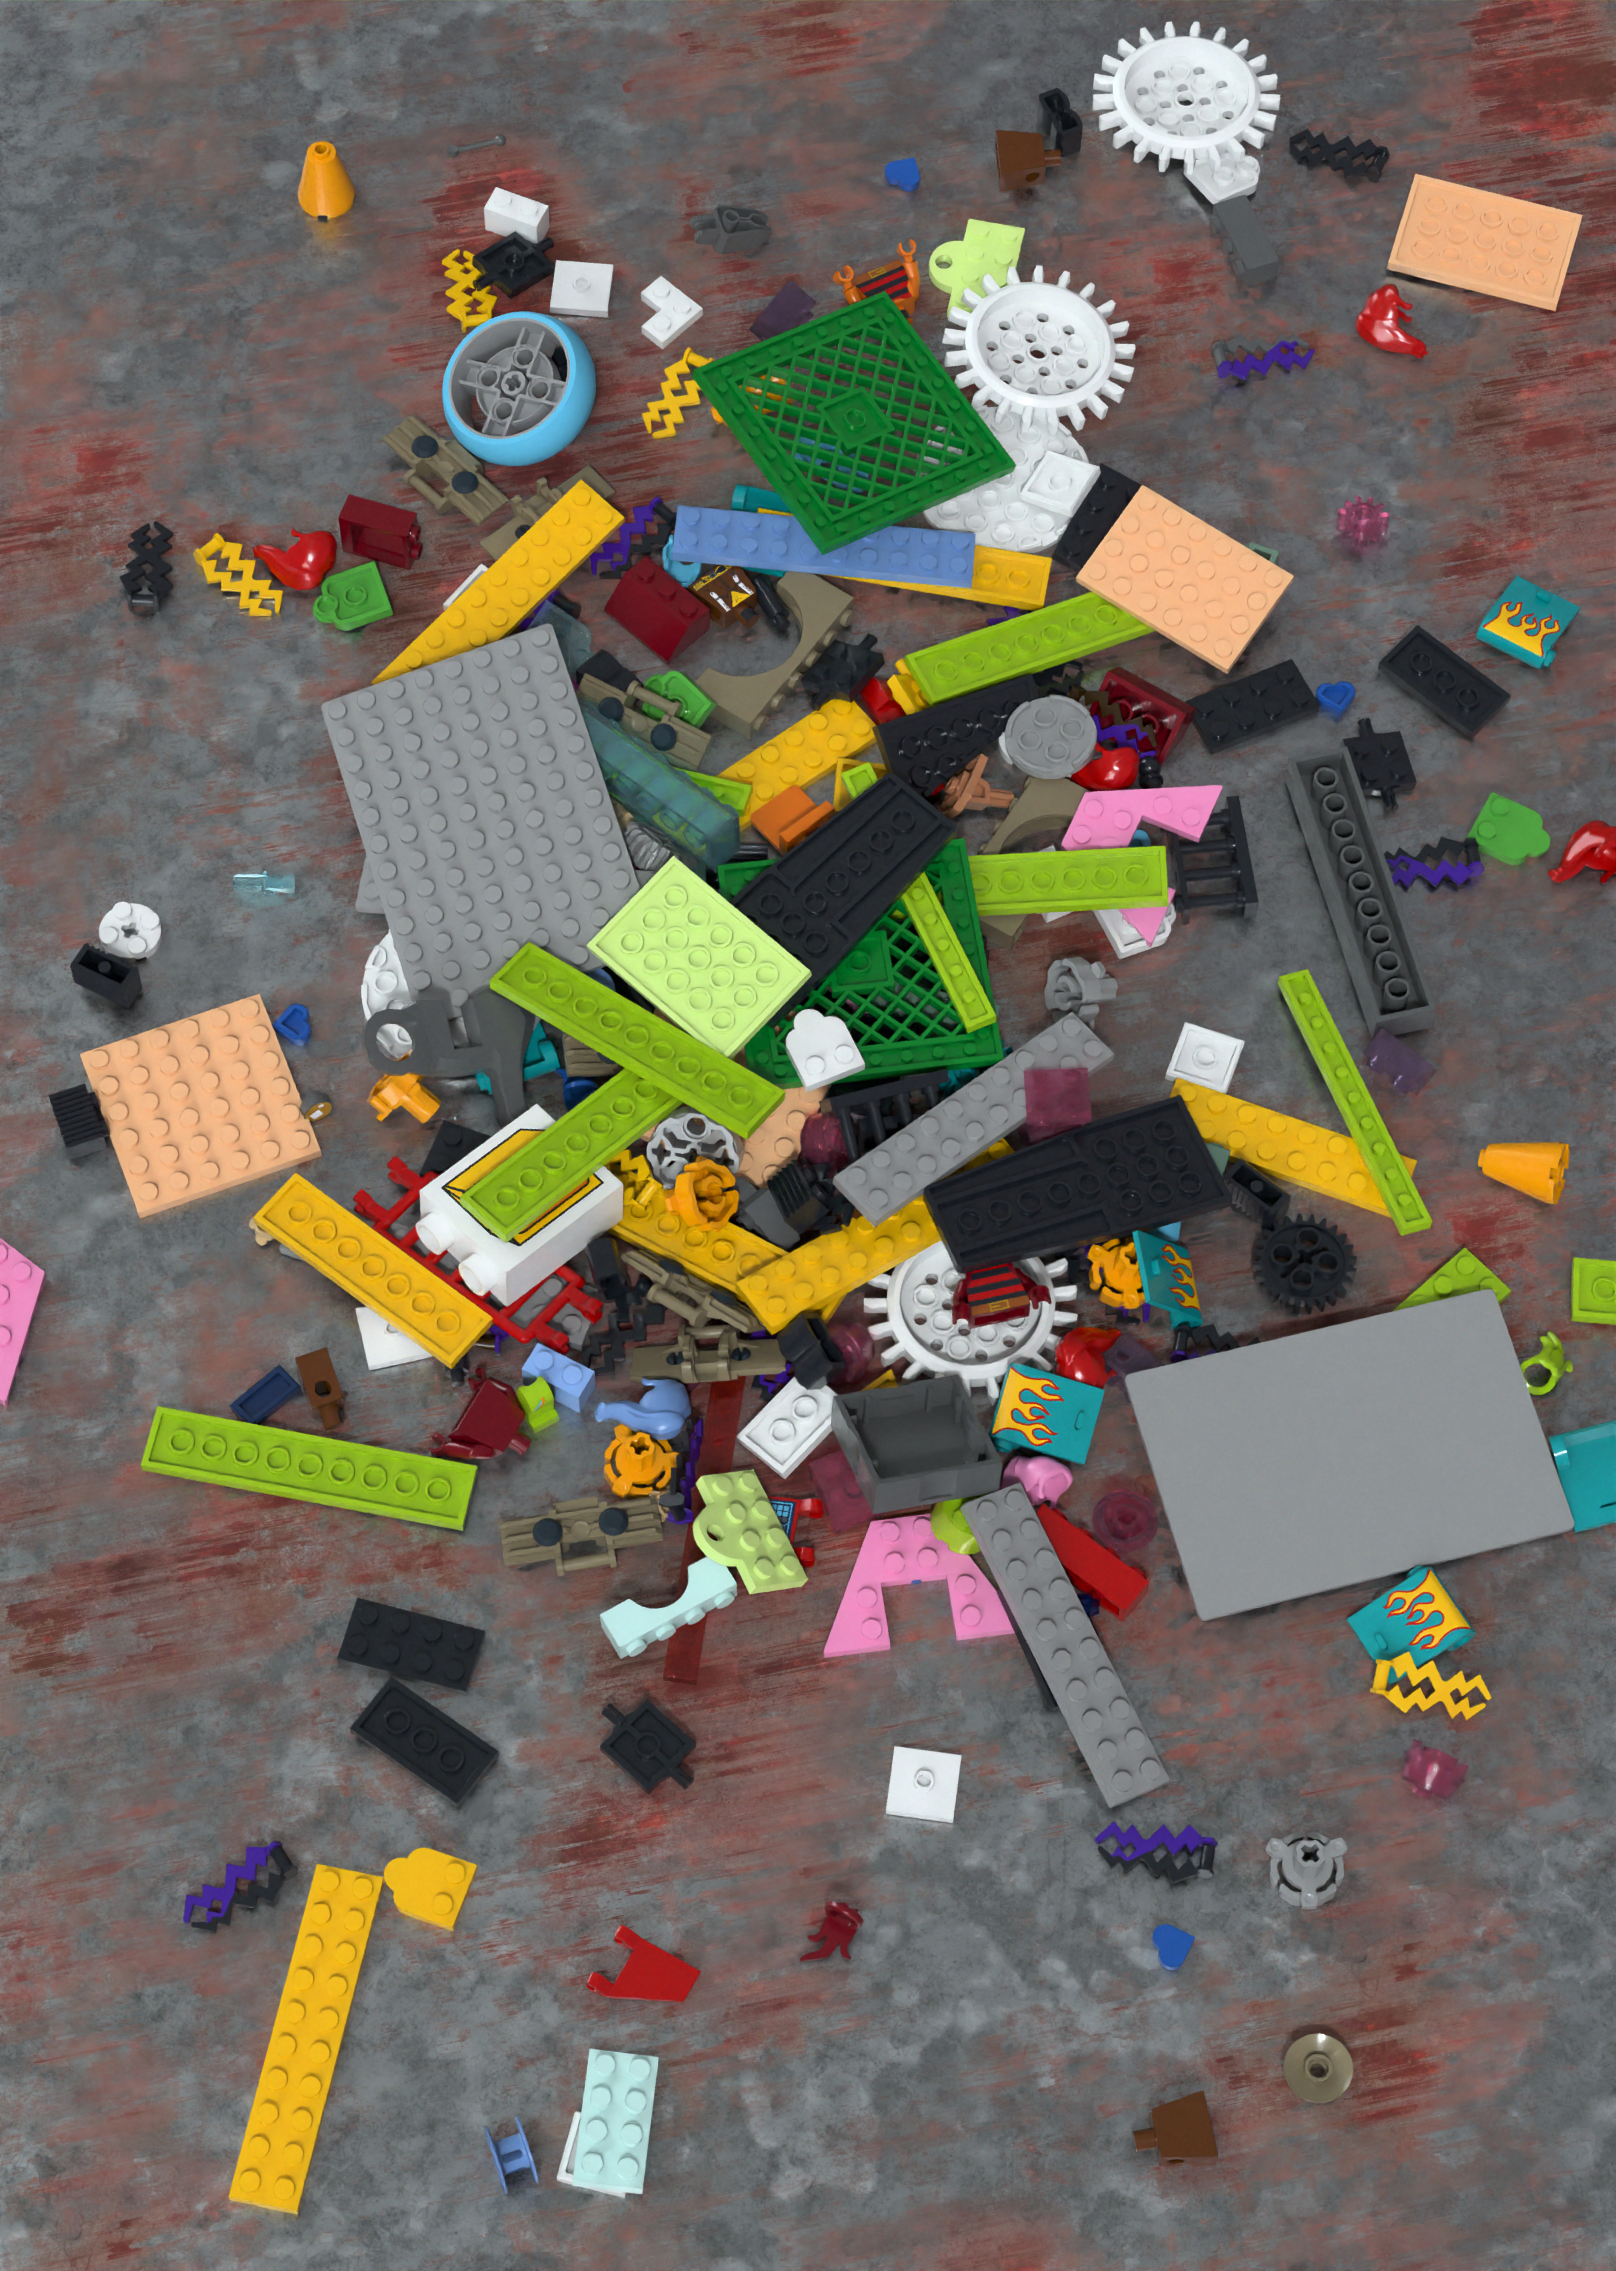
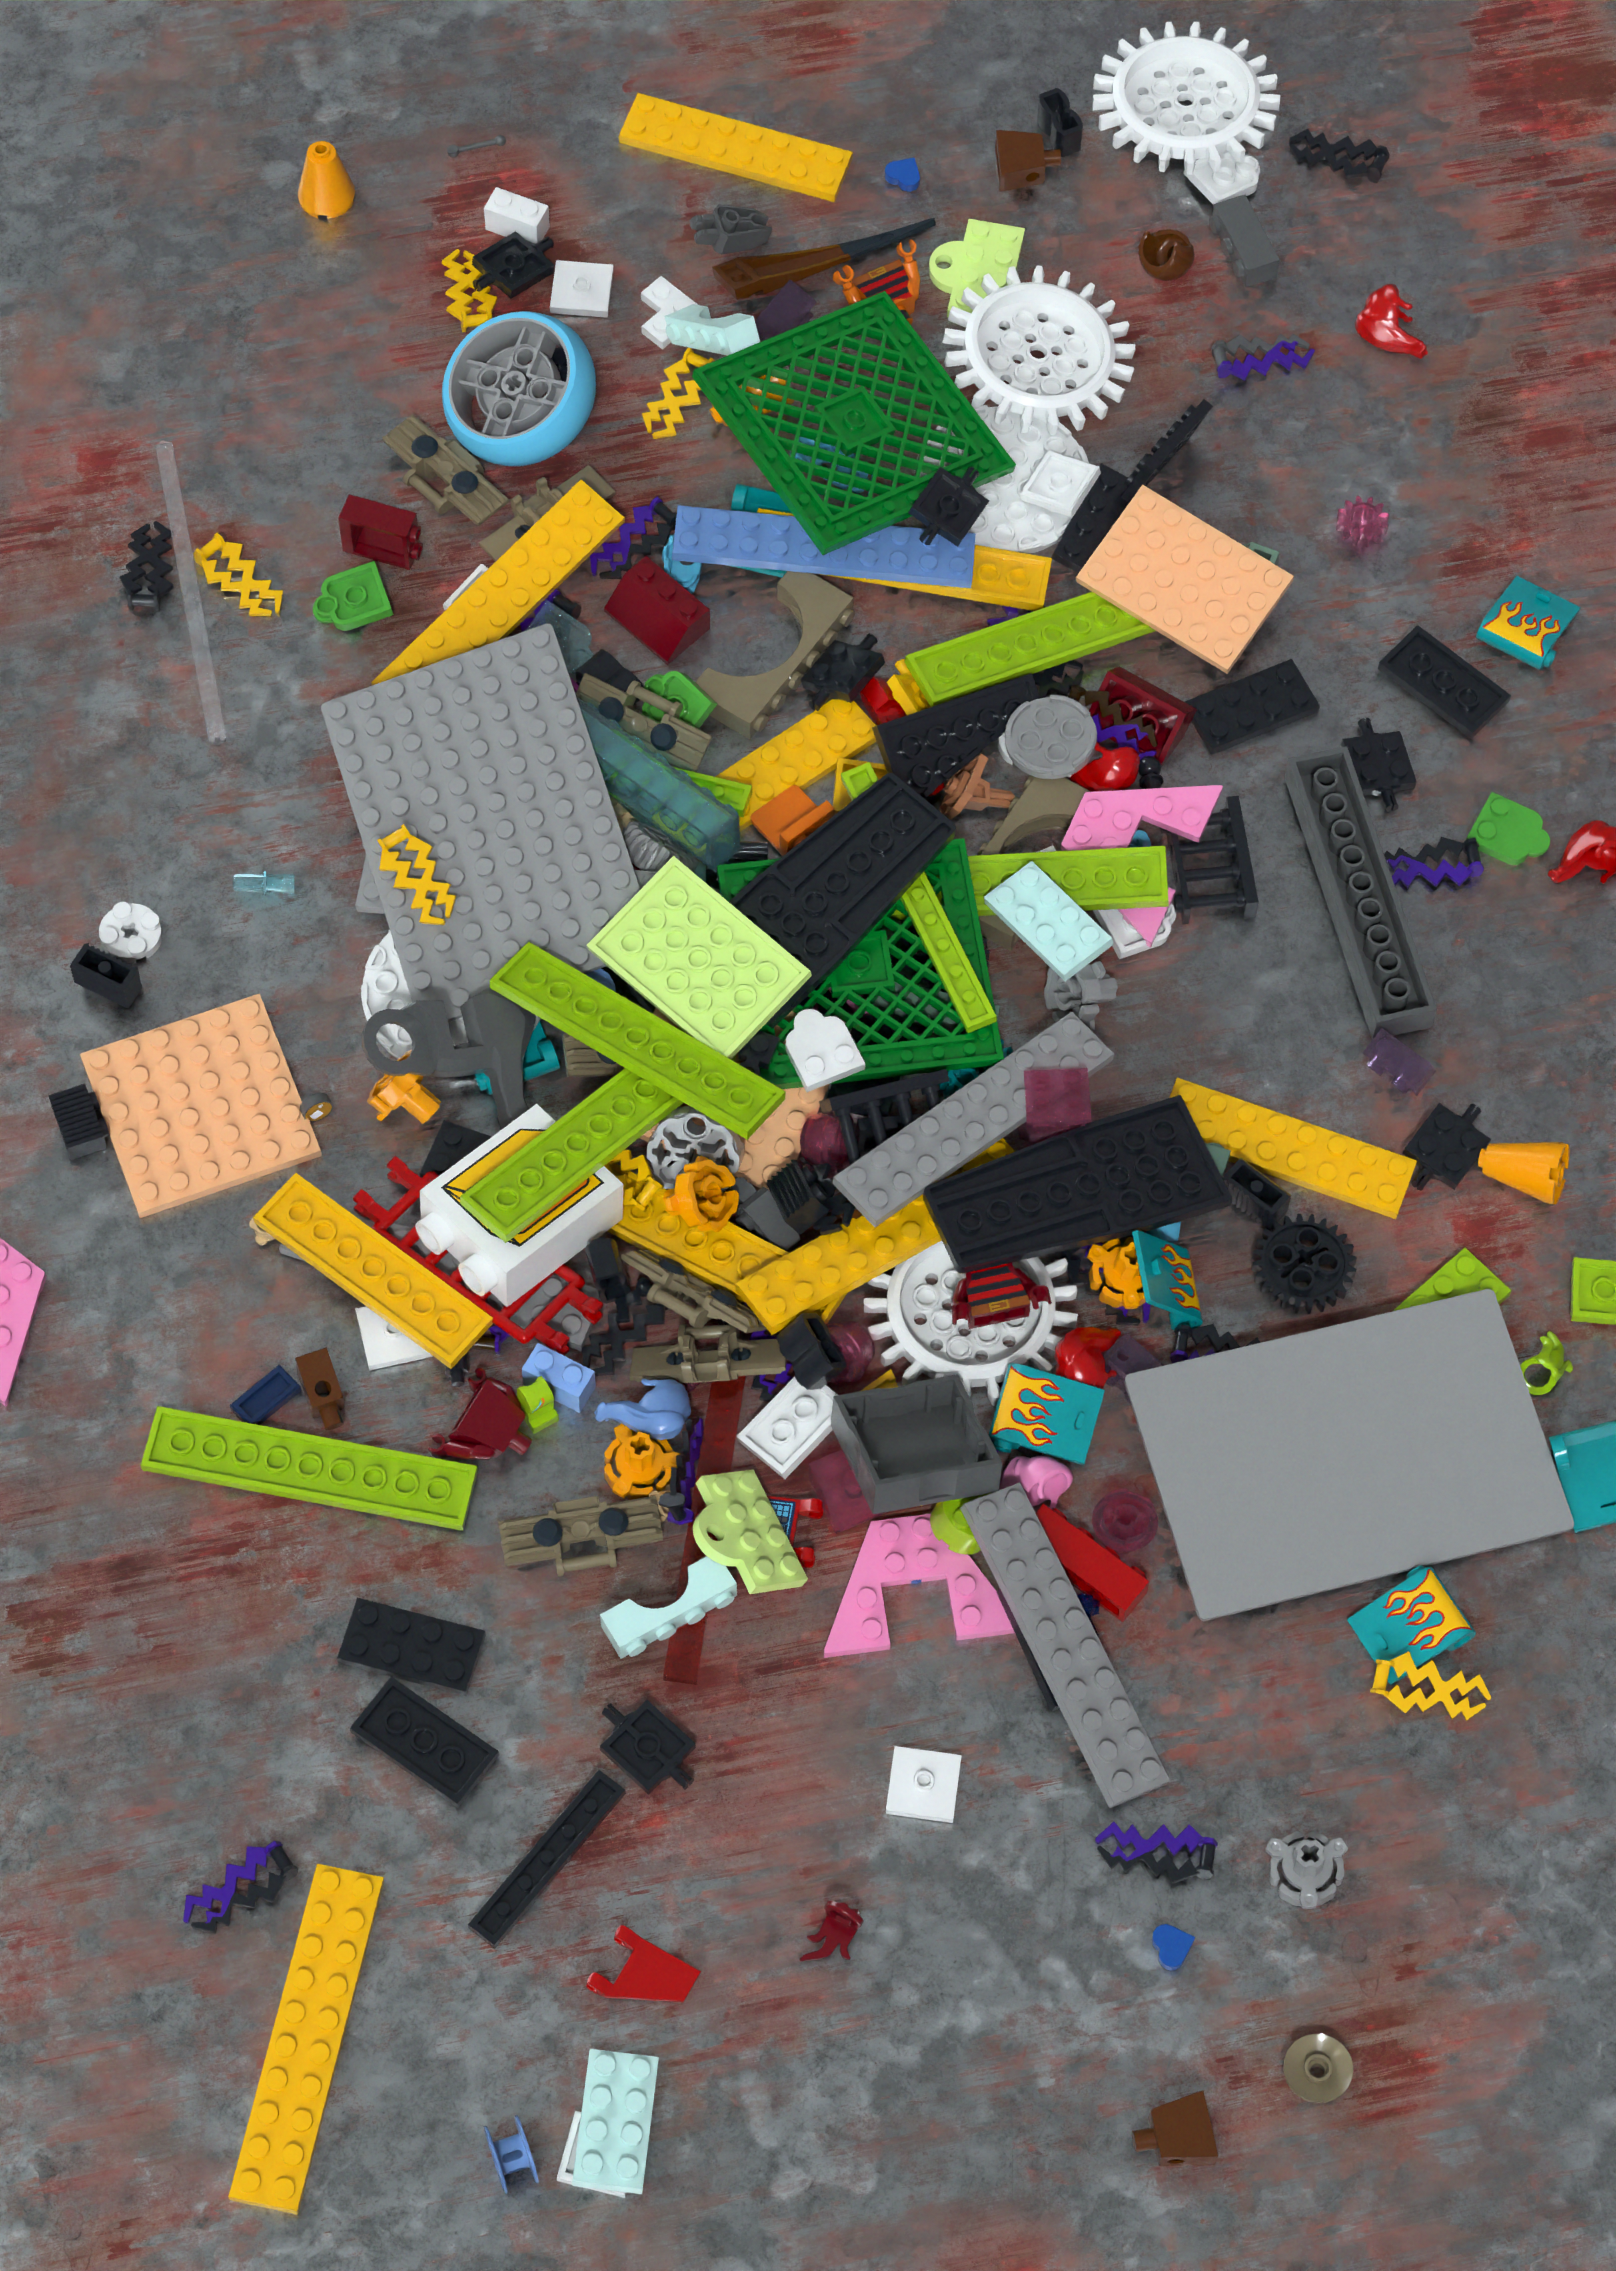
red piece [253,528,337,590] -> none
blue tile [272,1004,311,1045] -> none
yellow plate [384,1848,478,1931] -> none
blue piece [555,1068,600,1112] -> none
reddish brown torso [688,565,759,629] -> none
black cylinder [751,575,790,630] -> none
white tile [1165,1022,1245,1094] -> none
lime plate [1277,969,1432,1236] -> none
blue tile [1315,681,1355,718] -> none
light nougat plate [1387,174,1583,311] -> none
clear pink cone [1401,1739,1469,1801] -> none
none -> clear axle [155,440,227,746]
none -> yellow piece [377,824,456,925]
none -> black plate [468,1770,626,1949]
none -> yellow plate [619,93,853,202]
none -> light aqua arch [664,304,760,356]
none -> reddish brown plate [712,218,936,300]
none -> black plate [738,1031,780,1076]
none -> black plate [908,467,990,547]
none -> light aqua plate [984,861,1113,981]
none -> black plate [1121,399,1213,503]
none -> reddish brown piece [1138,229,1195,281]
none -> black plate [1402,1103,1491,1191]

